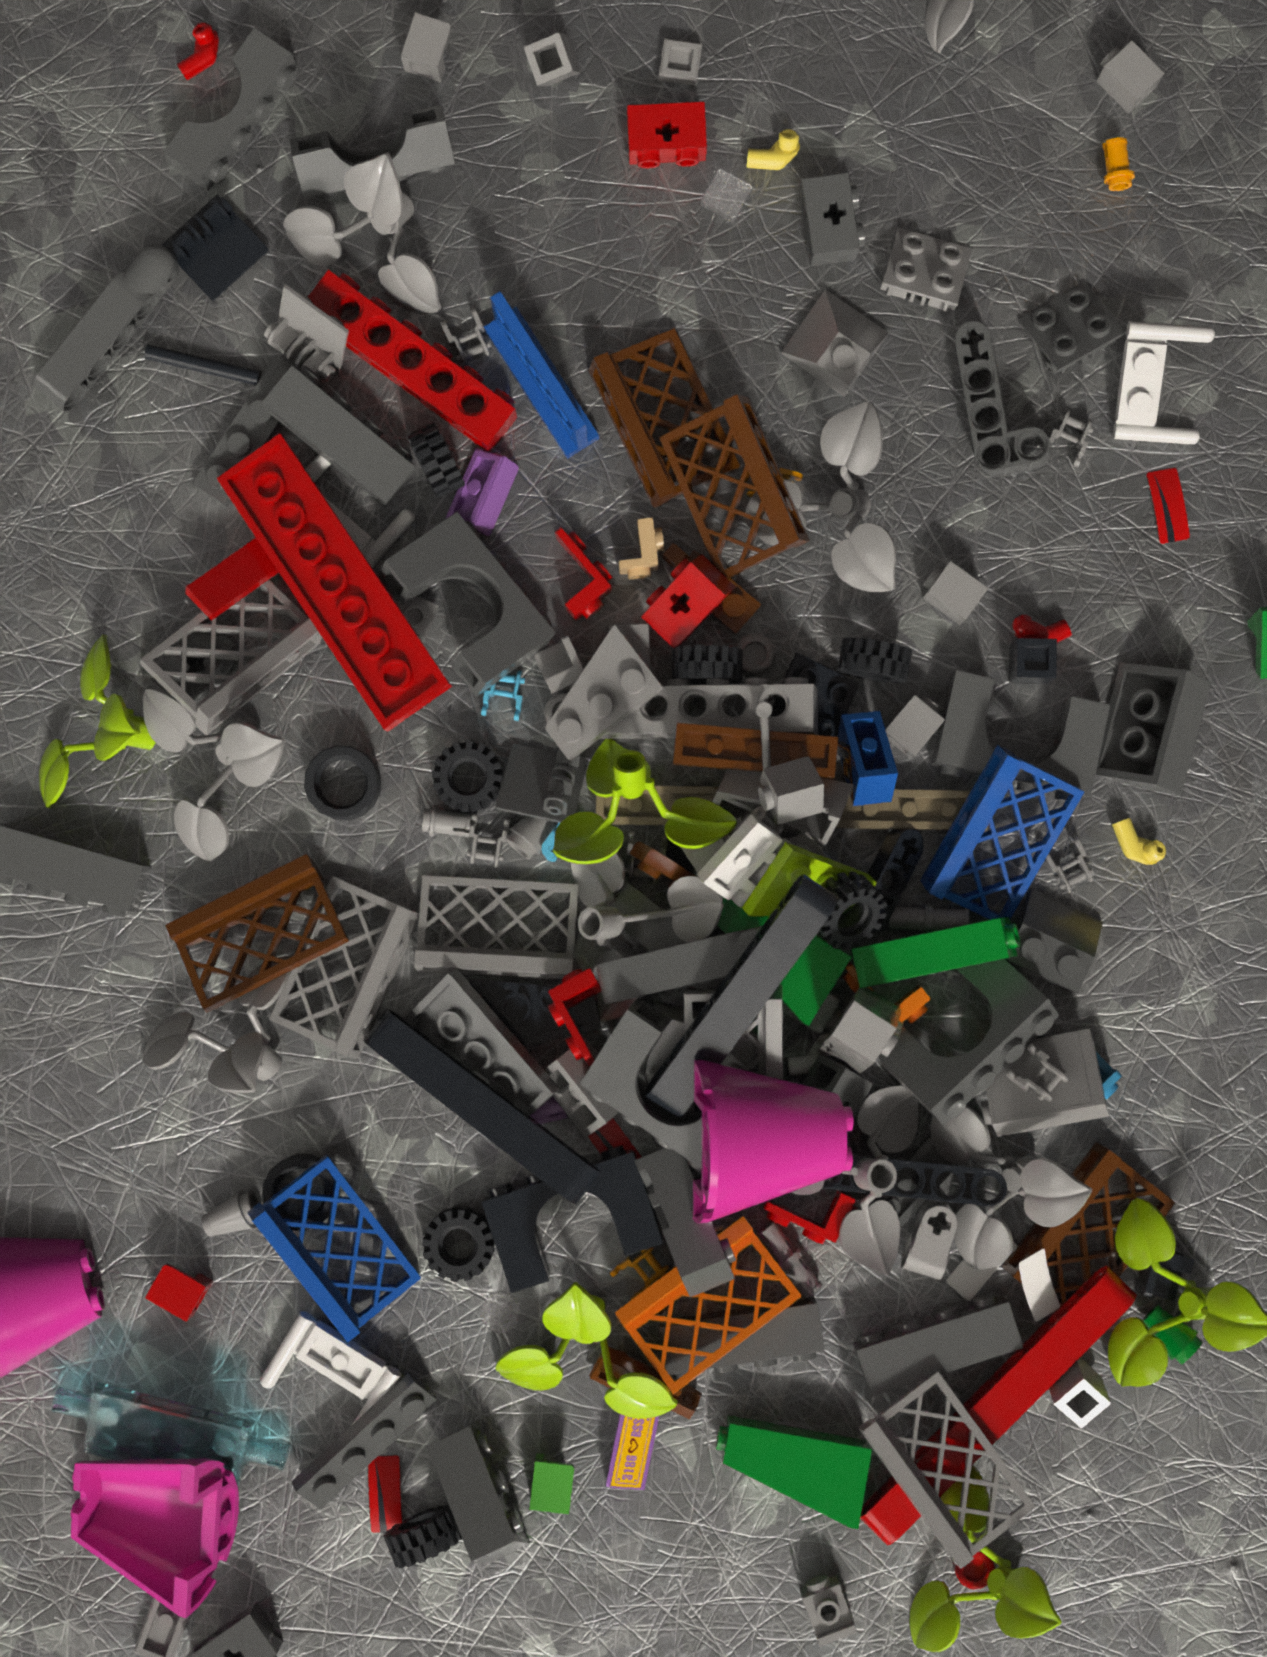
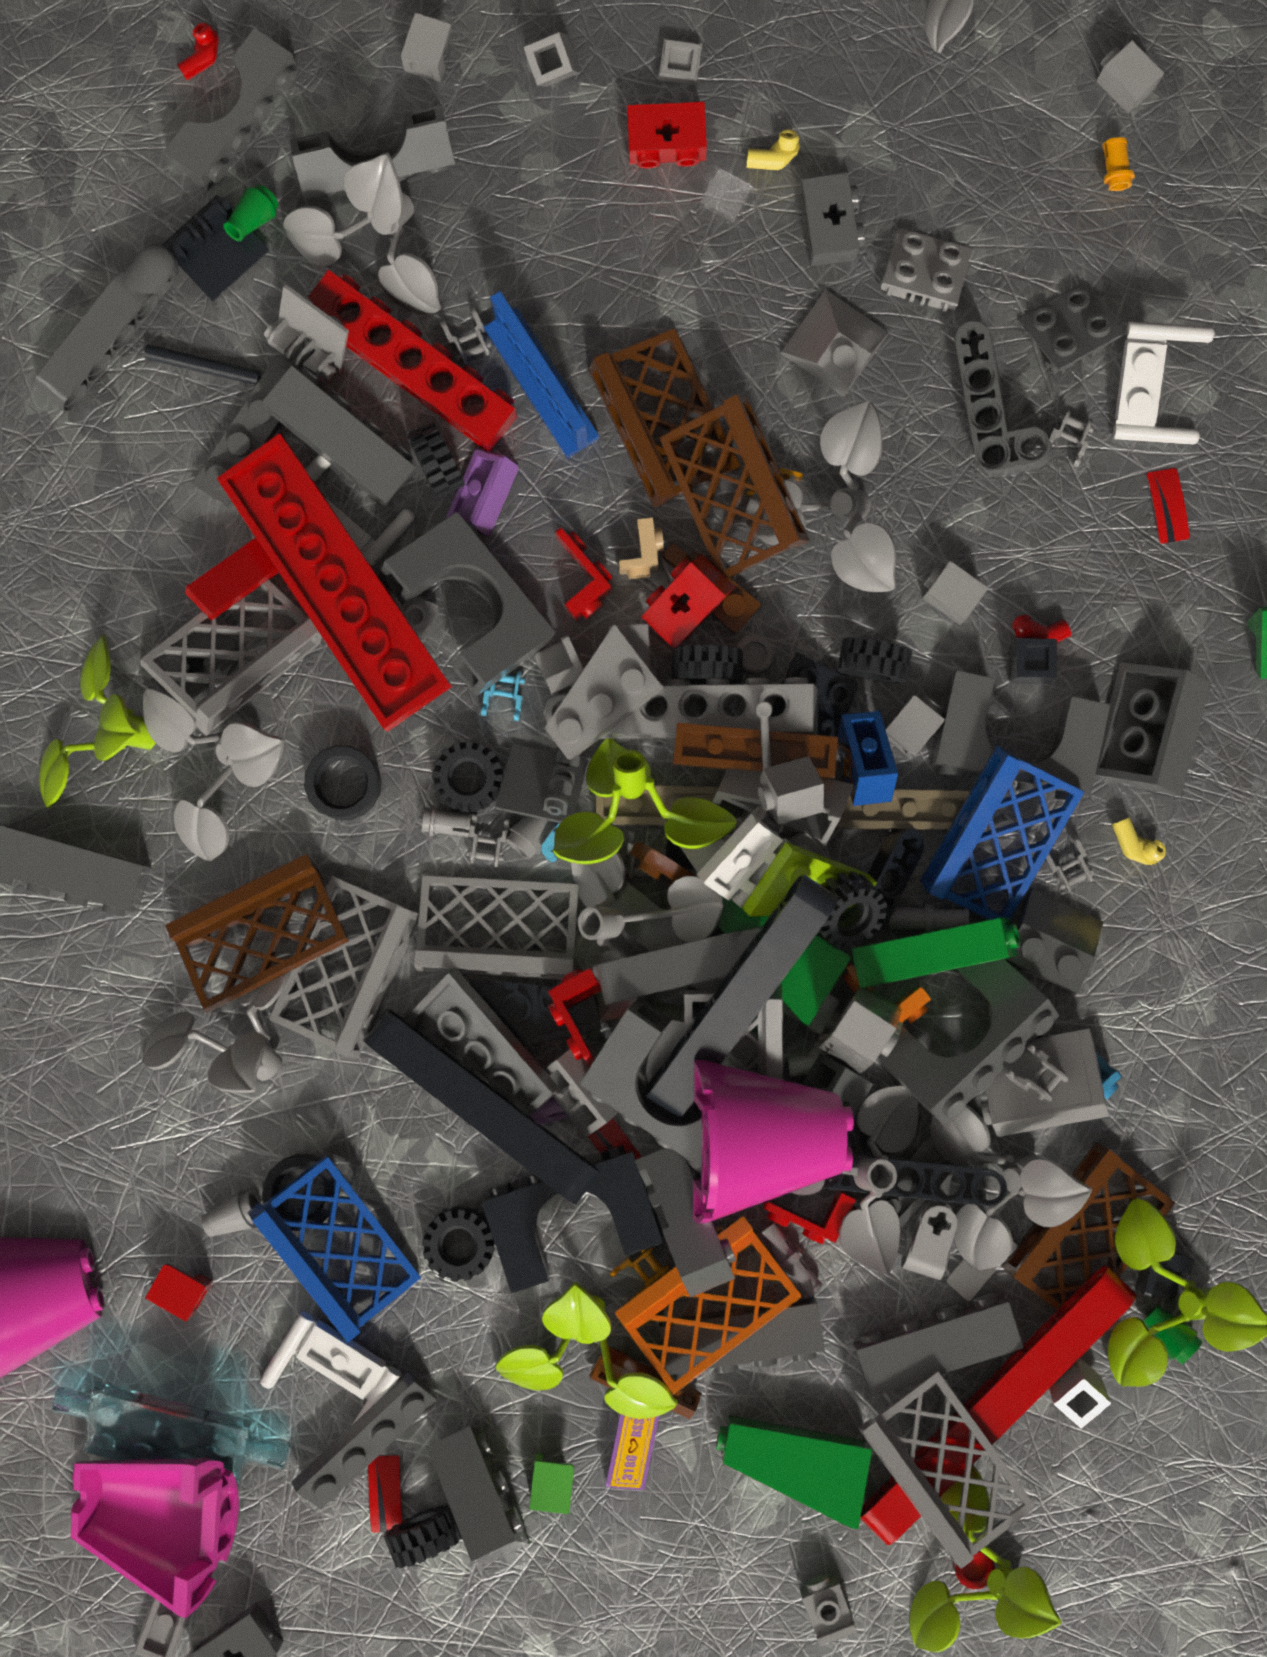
white sticker [1019,1248,1060,1322] -> none
none -> green cone [224,185,279,241]

